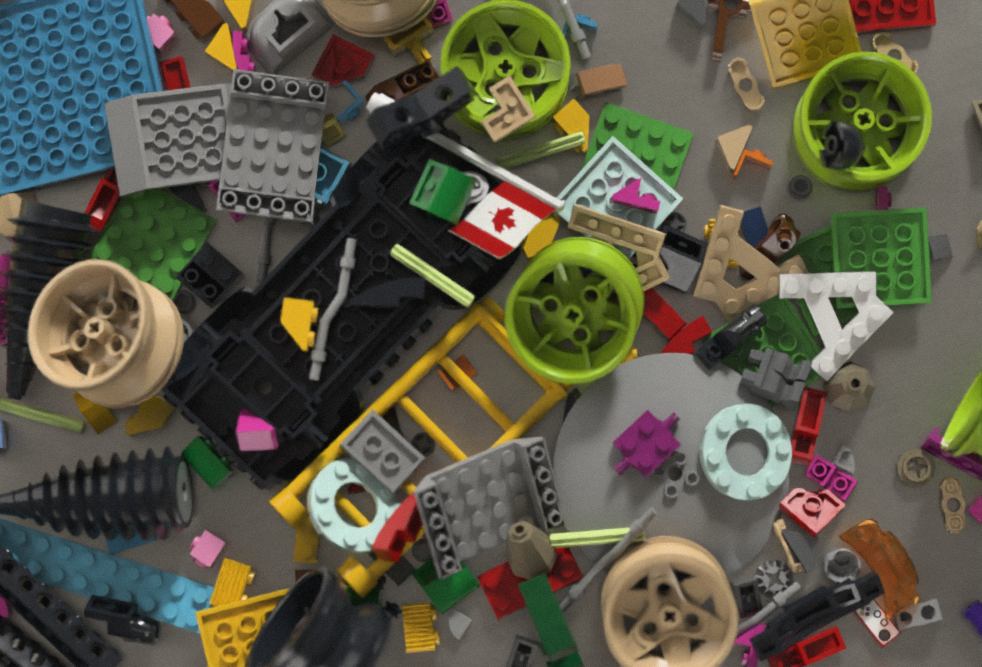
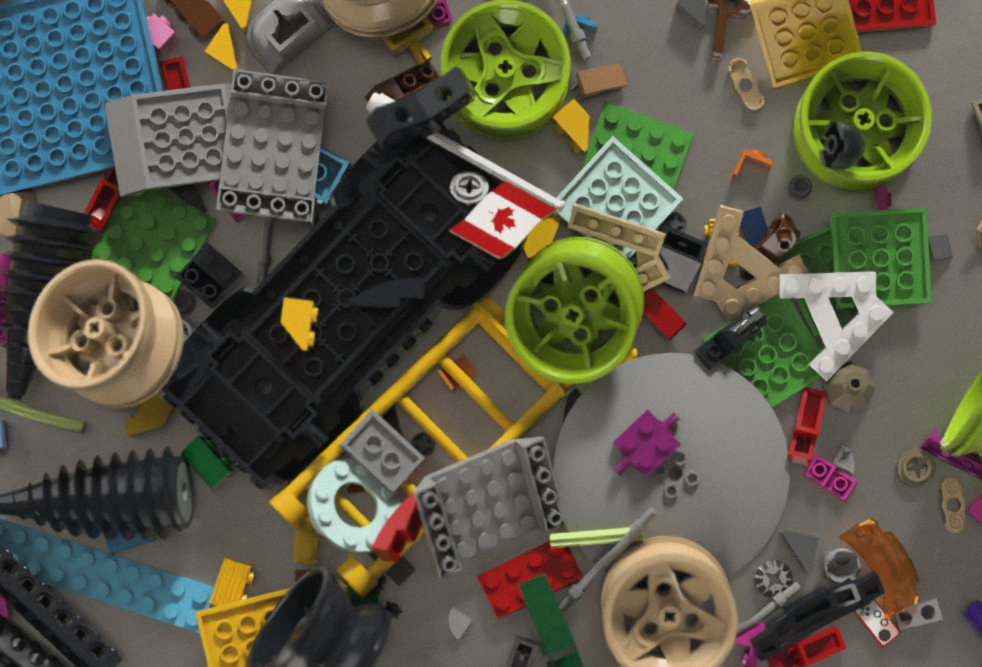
yellow slope [73,392,118,435] -> none
black plate [84,595,161,646] -> none
bright pink brick [190,530,228,569] -> none
dark pink slope [233,31,255,72] -> none
dark pink slope [236,408,278,451] -> none
light grey bar [309,238,356,381] -> none
red plate [311,34,375,87] -> none
light yellow slope [321,113,347,148] -> none
dark azure bracket [336,80,365,125] -> none
yellowish green axle [390,244,474,307] -> none
yellow brick [402,602,440,653] -> none
green brick [410,159,477,225] -> none
green brick [411,557,481,615] -> none
dark grey plate [412,538,432,562] -> none
tan plate [481,76,535,143] -> none
yellowish green axle [496,132,586,169] -> none
dark tan cone [505,521,558,579] -> none
dark pink slope [611,177,661,214] -> none
red slope [661,315,712,355] -> none
light aqua plate [700,404,792,500] -> none
tan slope [716,125,753,173] -> none
dark grey slope [730,576,763,619] -> none
dark grey hips [740,347,812,410] -> none
tan piece [773,518,804,574] -> none
plate [778,488,846,538] -> none
tan piece [872,32,919,74] -> none

